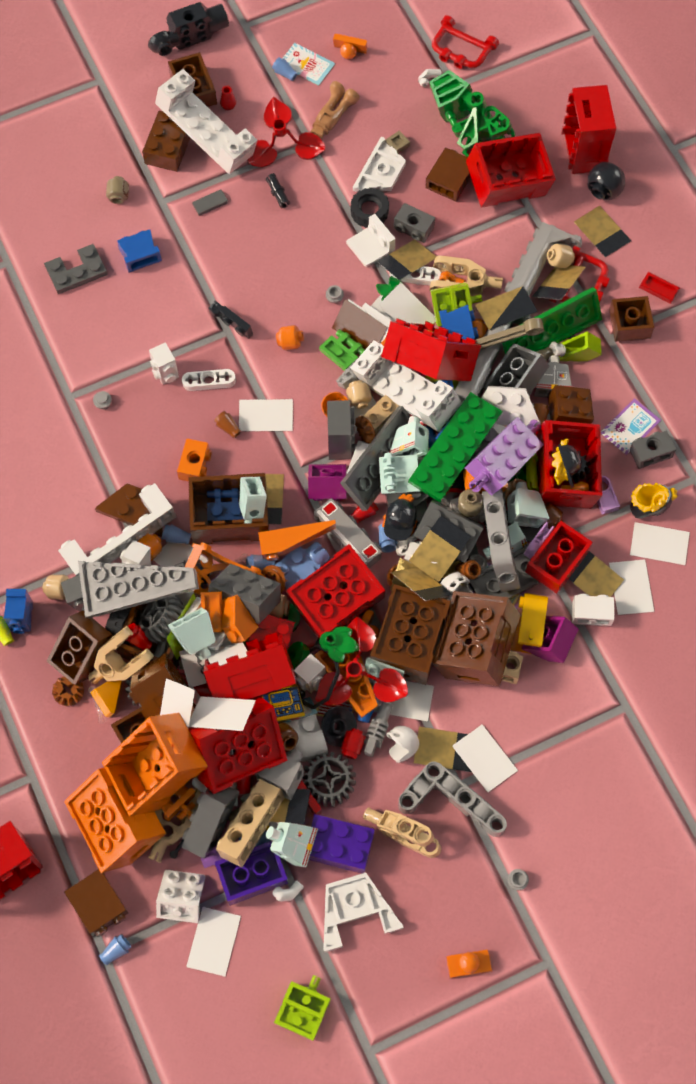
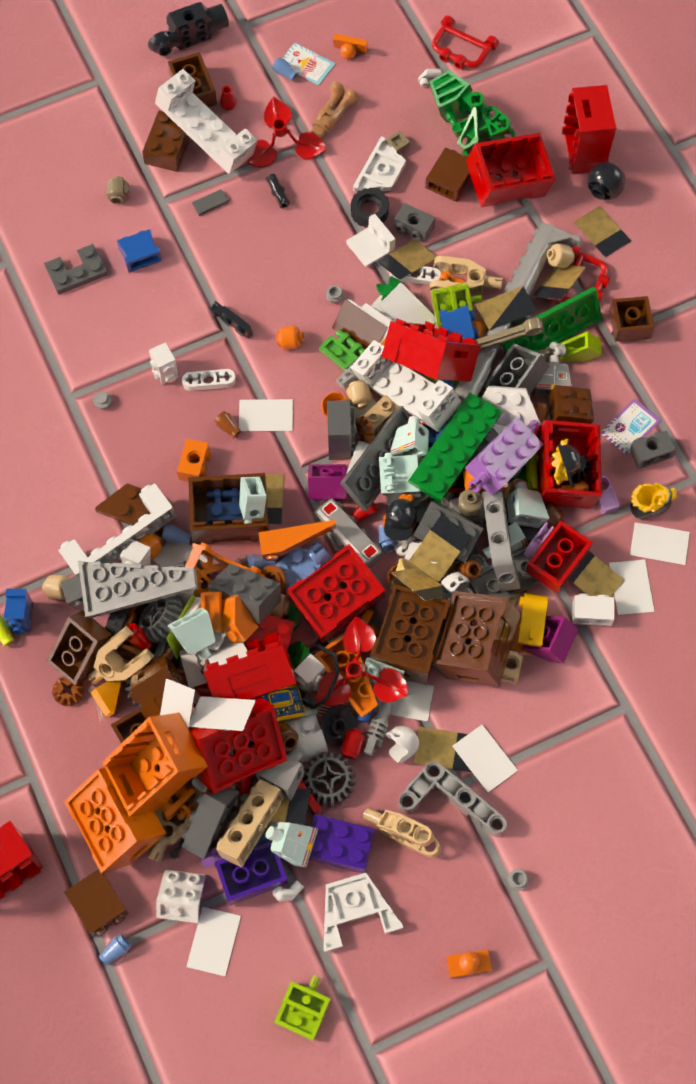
green plate [319,627,359,663] -> none
red tile [639,272,680,304] -> none

